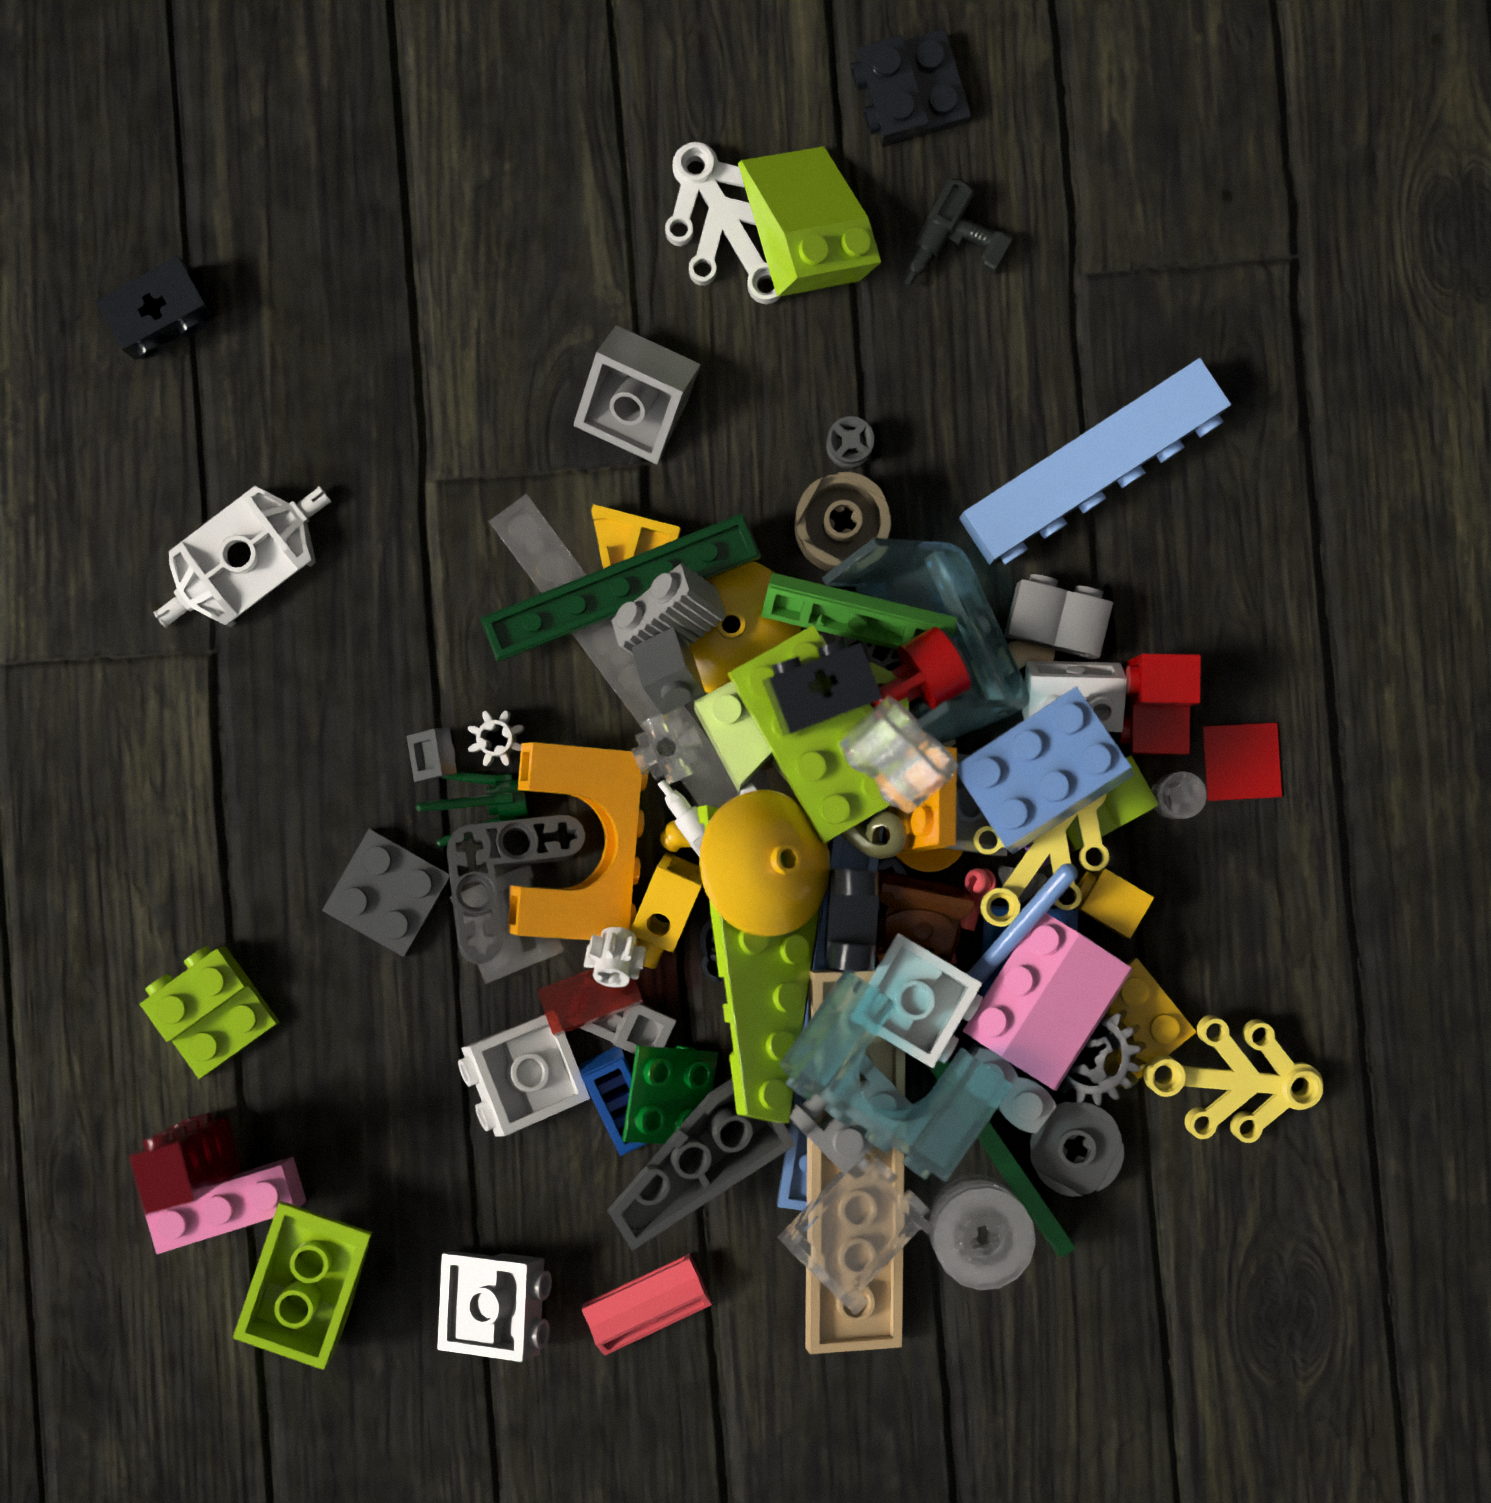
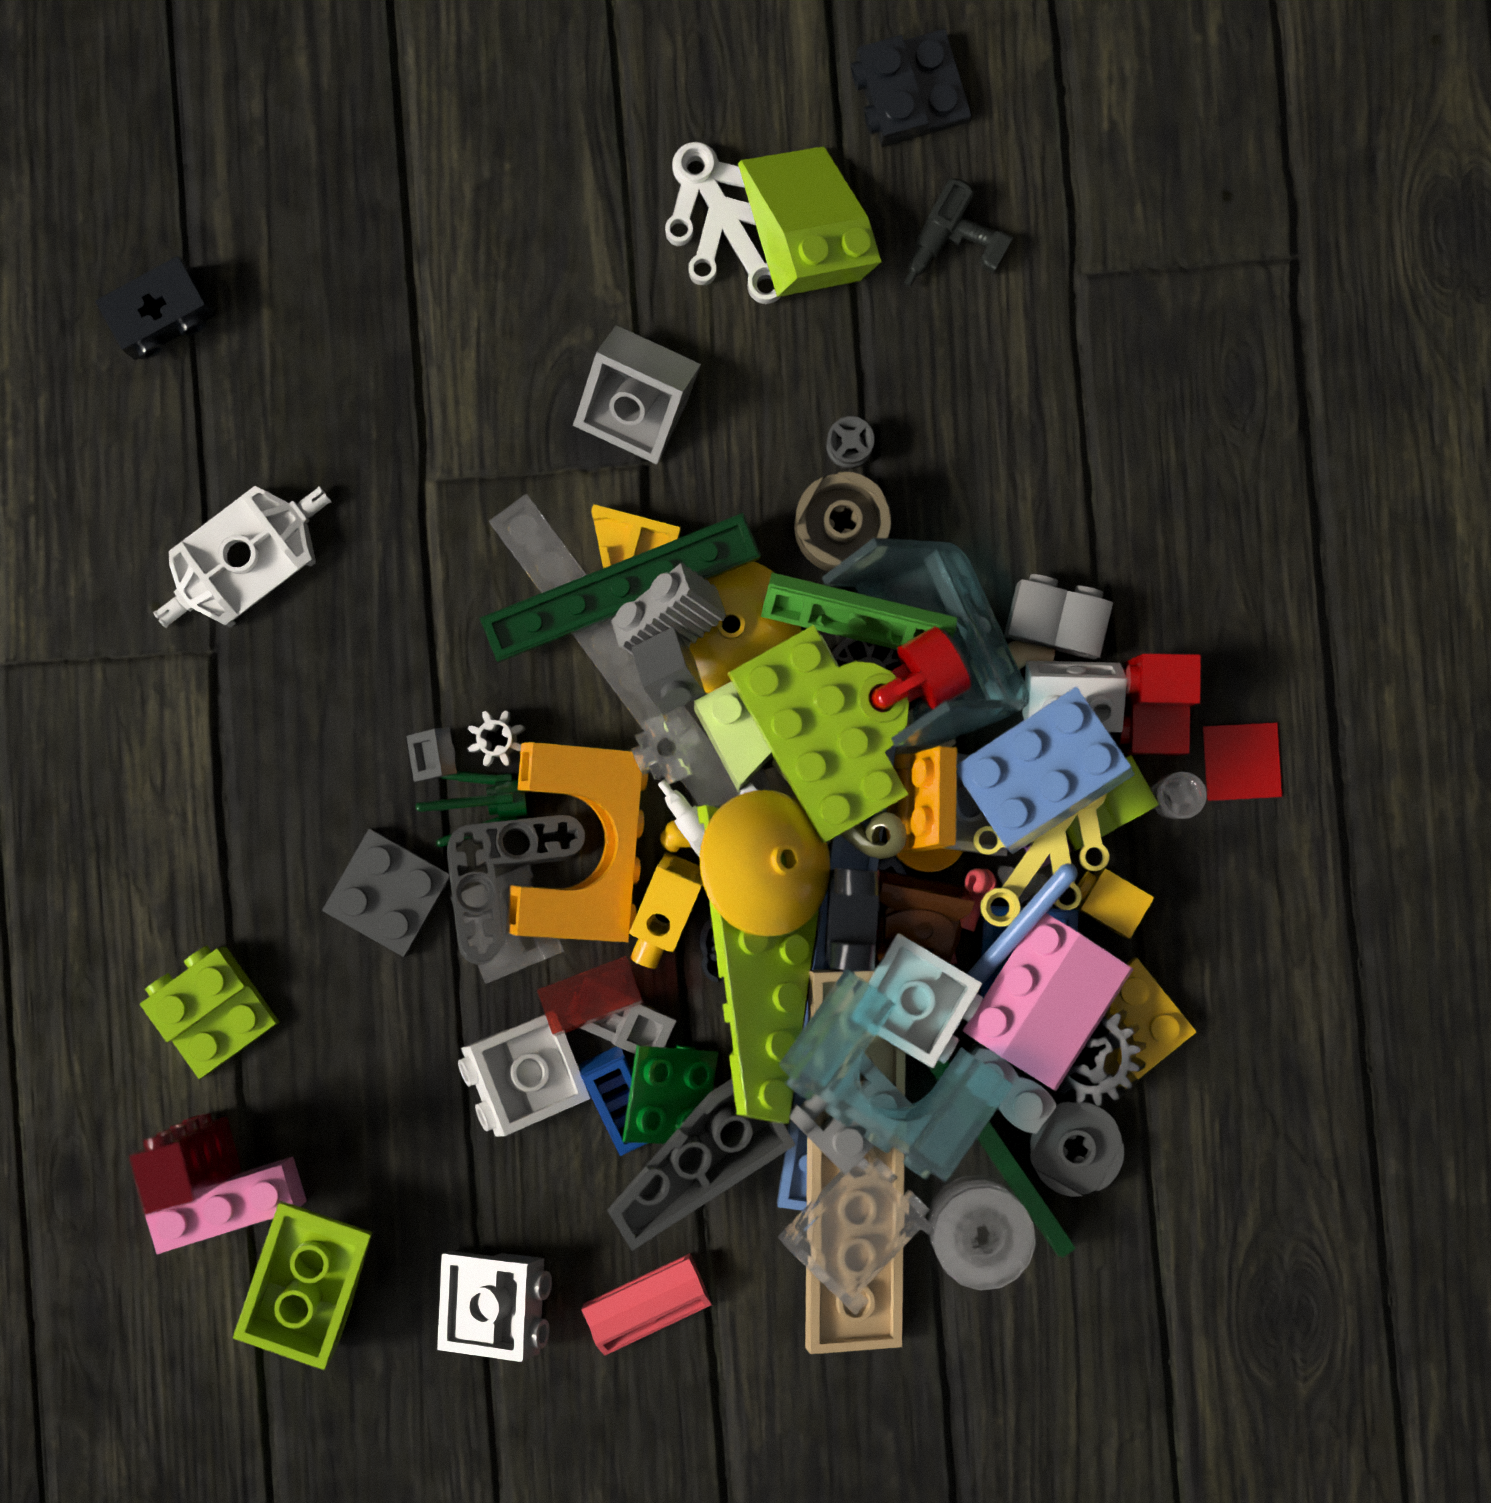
white gear [584,927,646,987] -> none
black brick [763,639,882,736] -> none
clear brick [839,695,958,814] -> none
light blue brick [959,358,1231,565] -> none
light yellow plant [1143,1015,1323,1143] -> none

